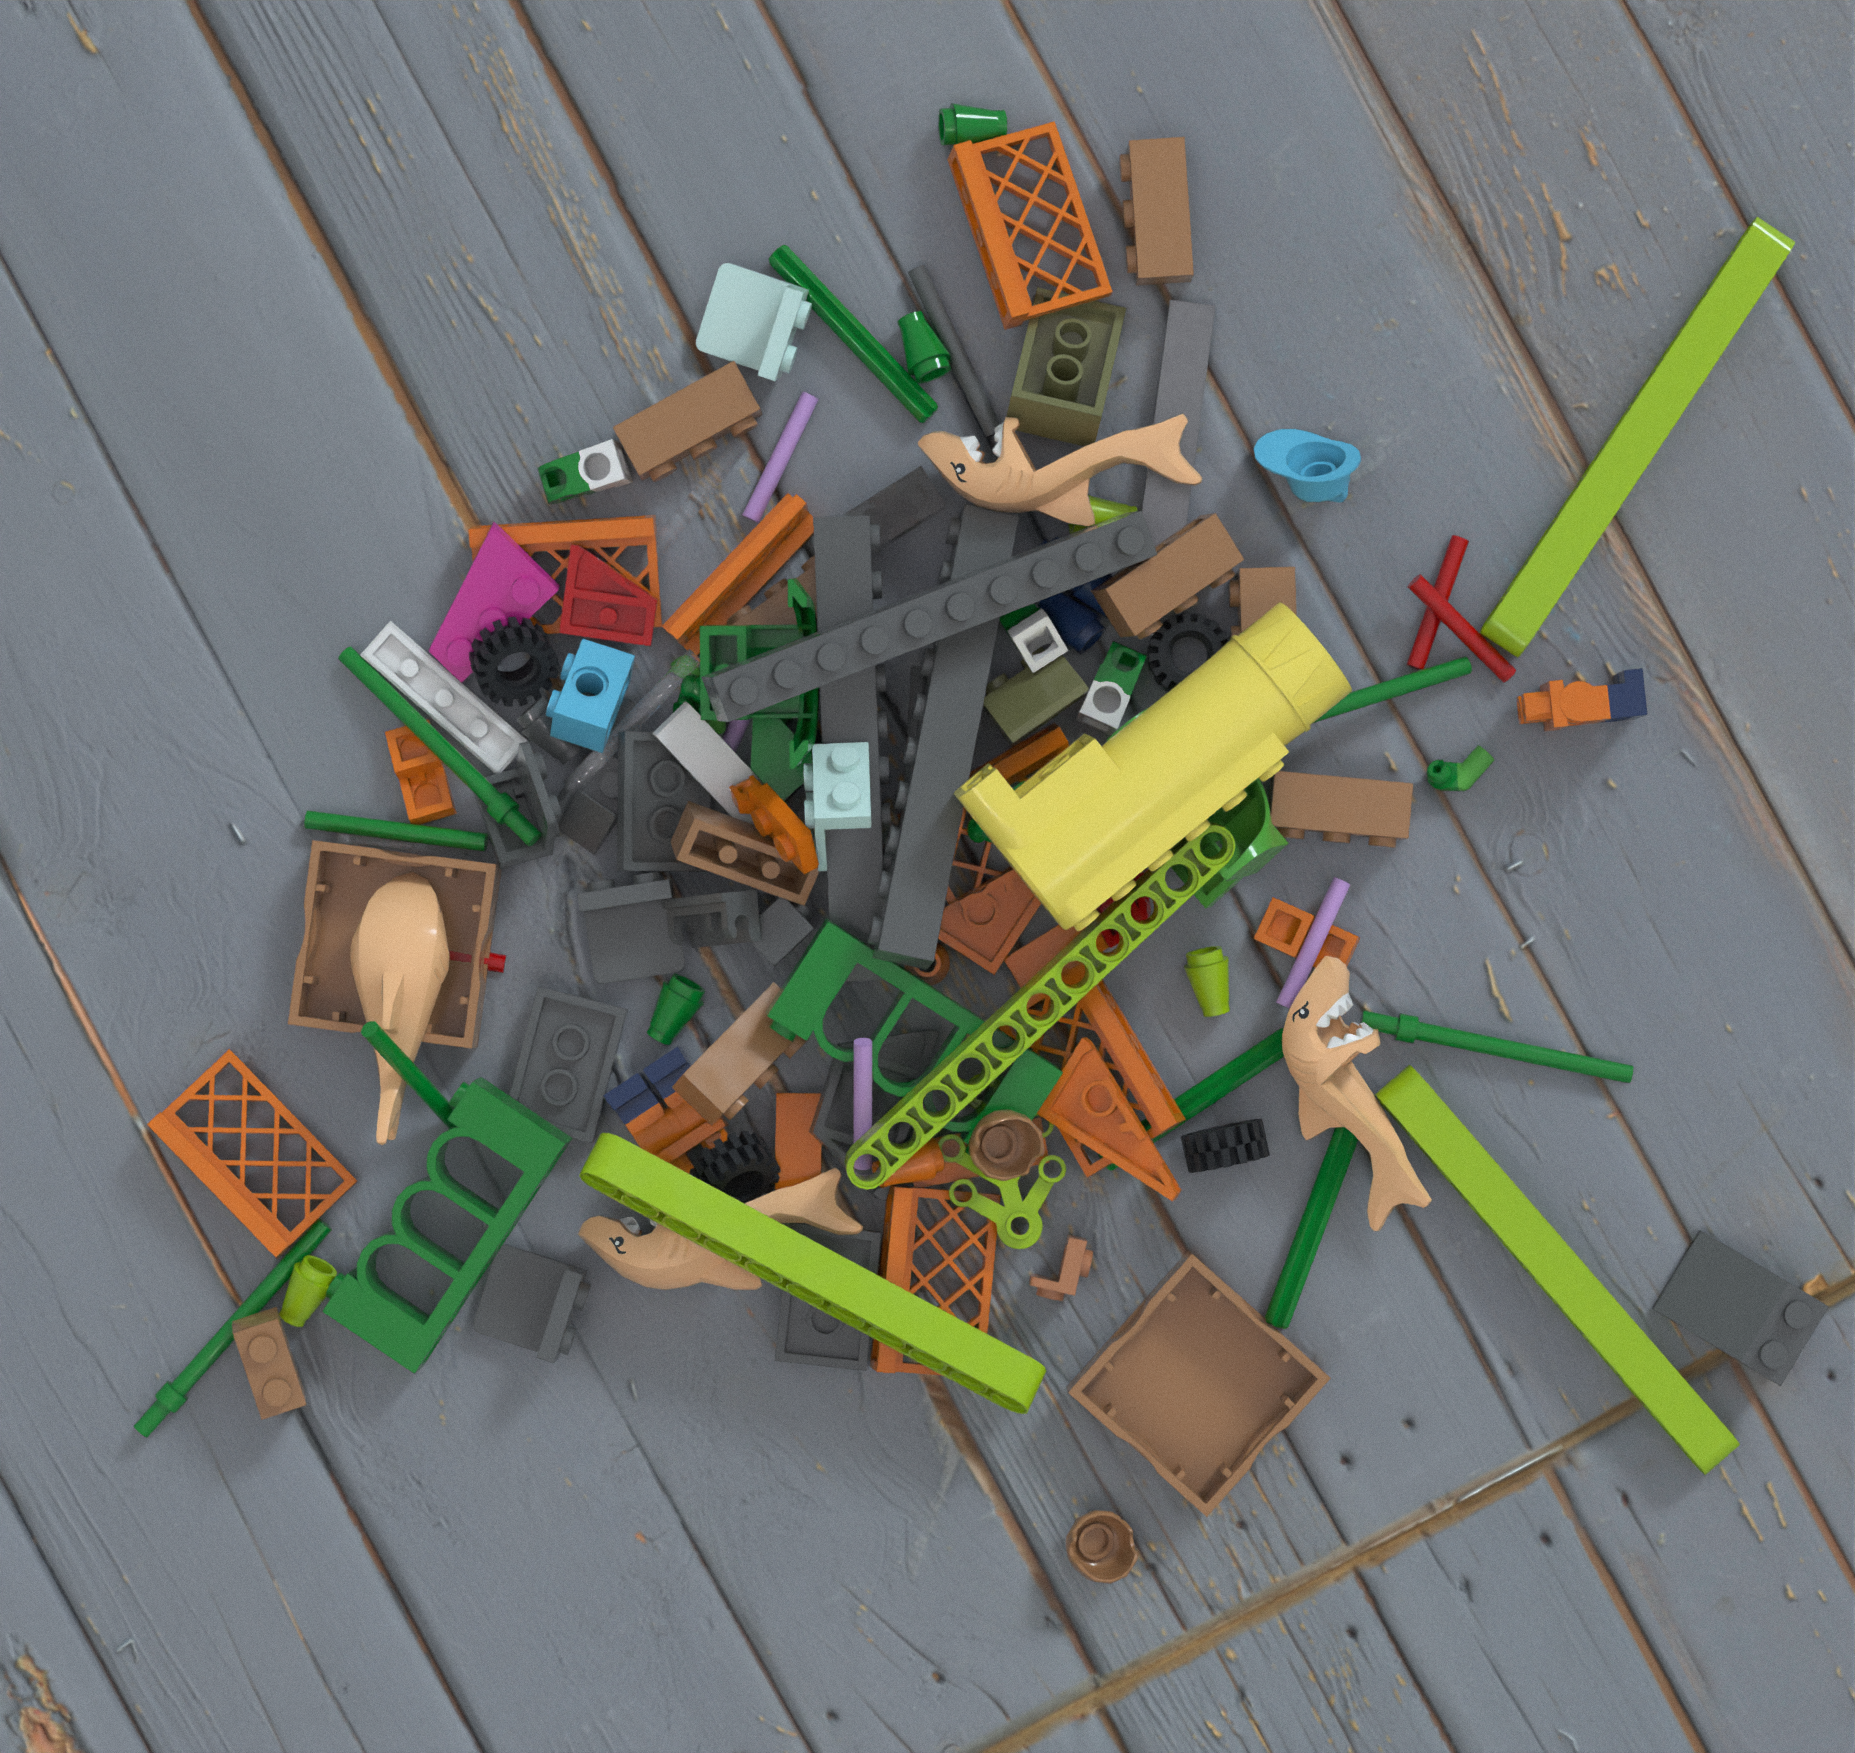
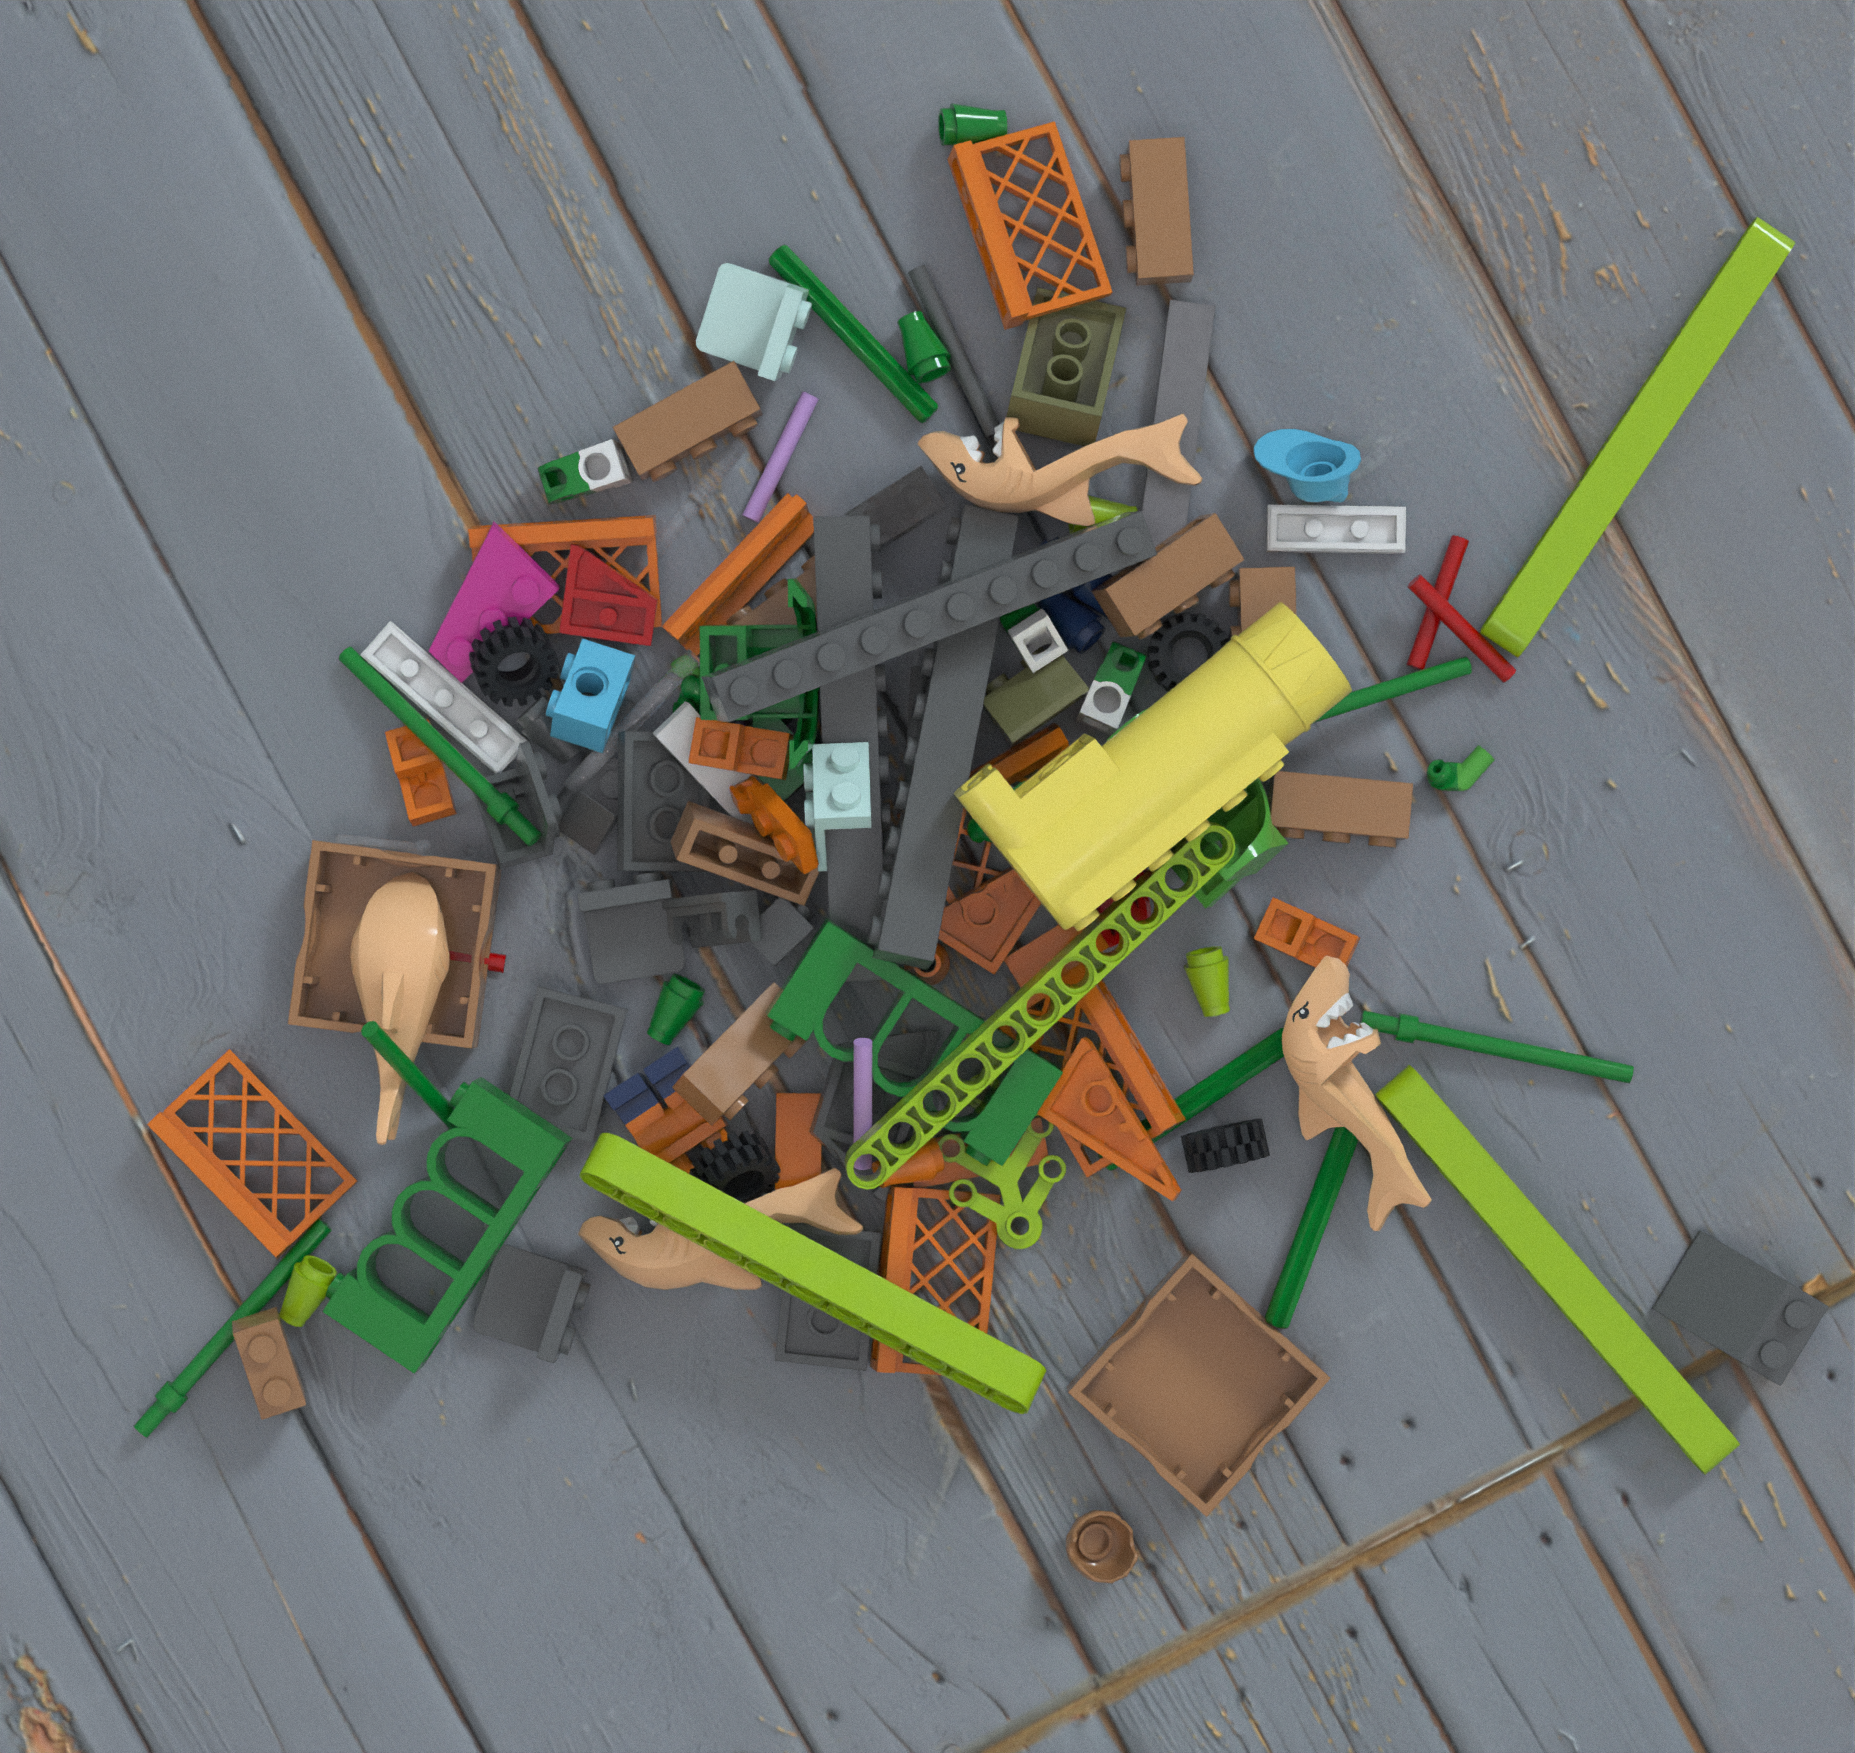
green bar [304,811,488,852] -> none
medium nougat hair [968,1109,1045,1181] -> none
nougat bracket [1029,1234,1093,1301] -> none
lavender bar [1276,877,1350,1009] -> none
orange hips [1516,668,1647,732] -> none
none -> orange slope [688,717,794,780]
none -> white tile [1266,505,1406,554]

